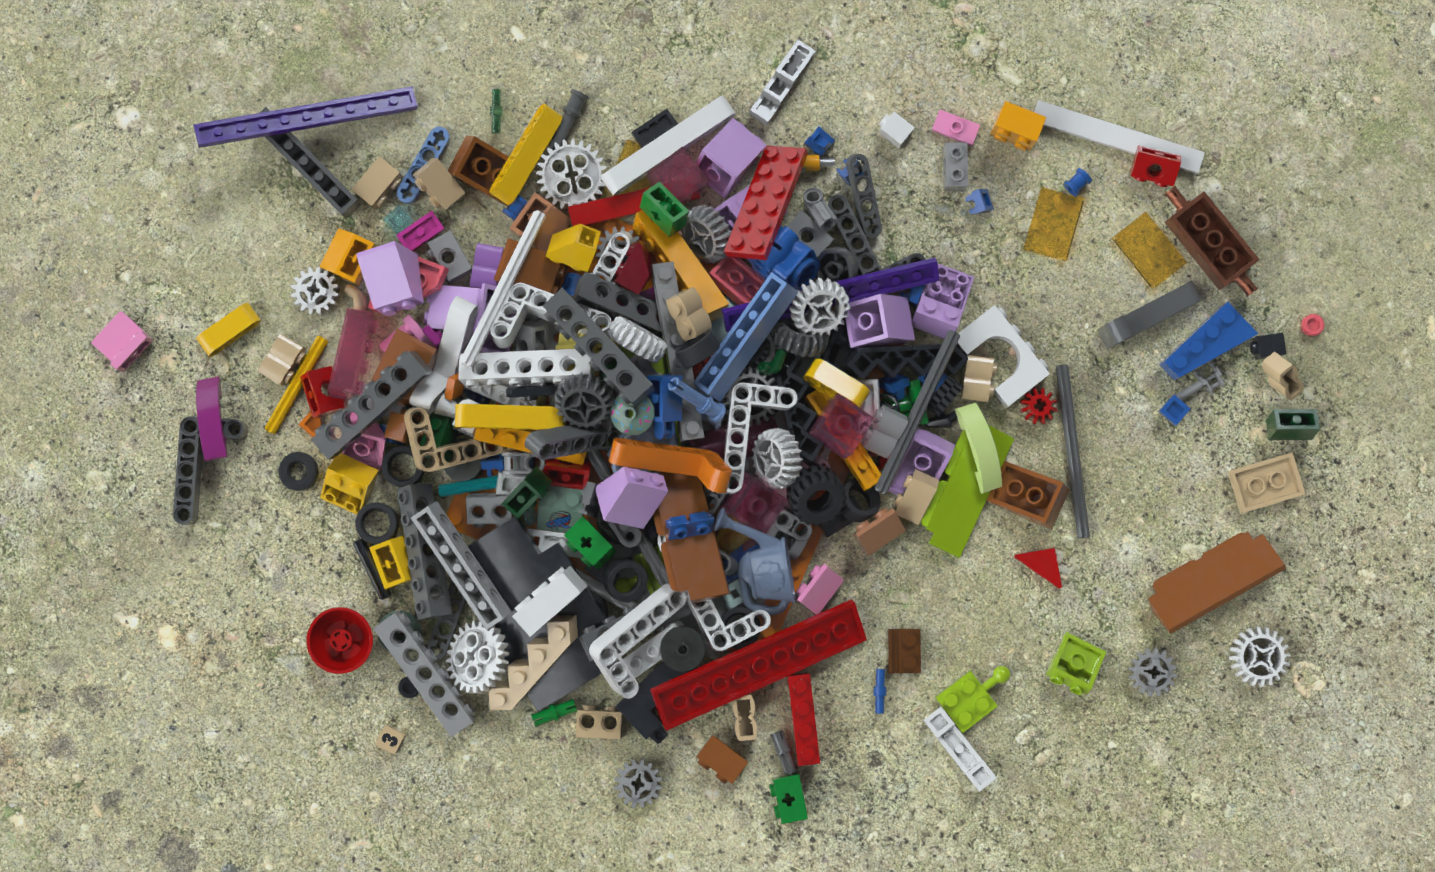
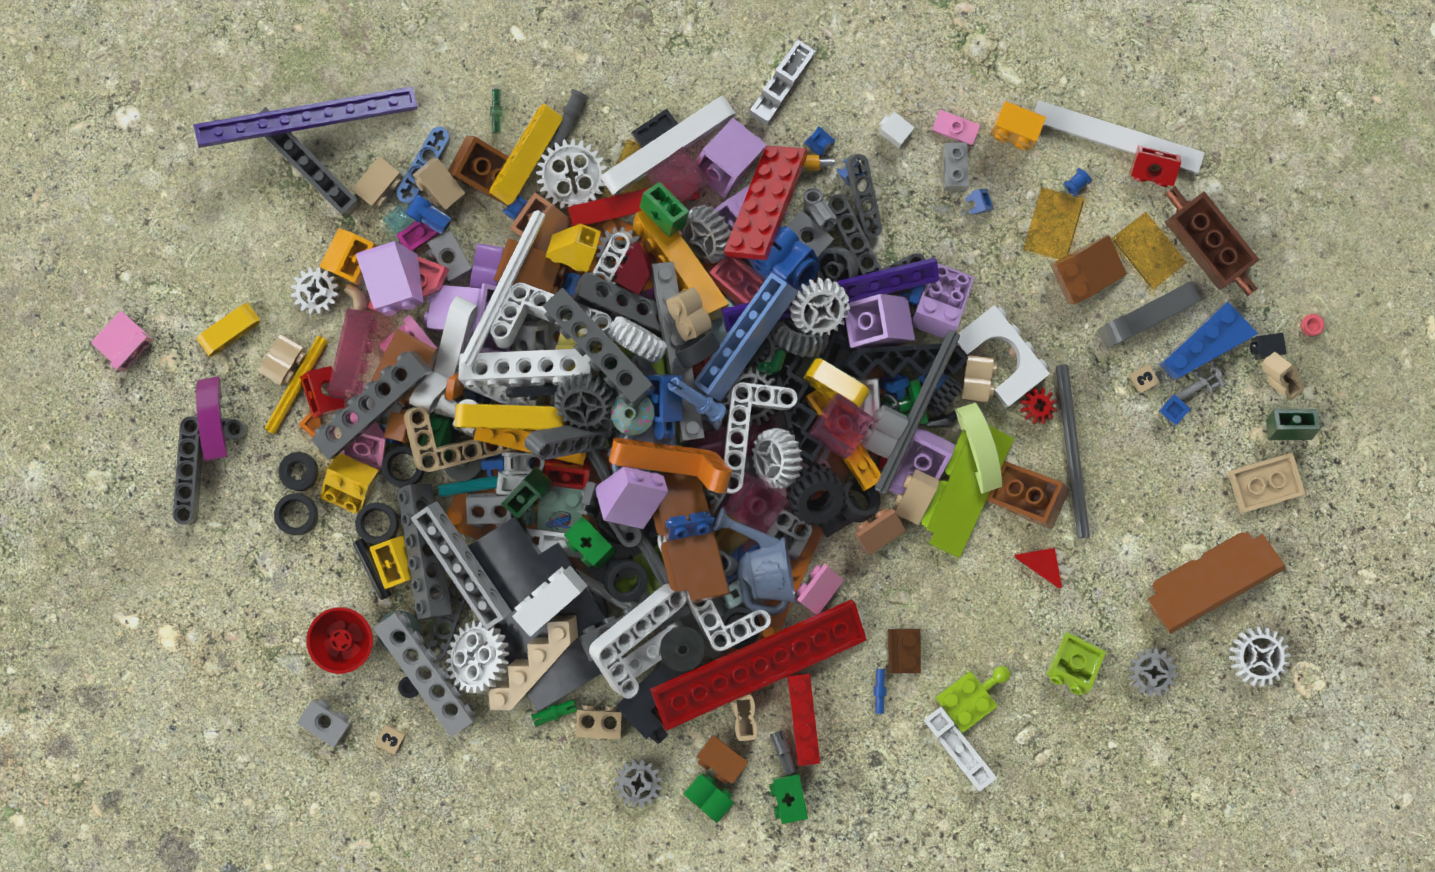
magenta plate [422,325,443,350] -> none
none -> black tyre [274,493,318,536]
none -> light grey brick [297,699,352,747]
none -> blue piece [405,195,452,235]
none -> green brick [683,772,734,823]
none -> dark orange slope [1050,235,1127,305]
none -> tan tile [1129,364,1160,394]

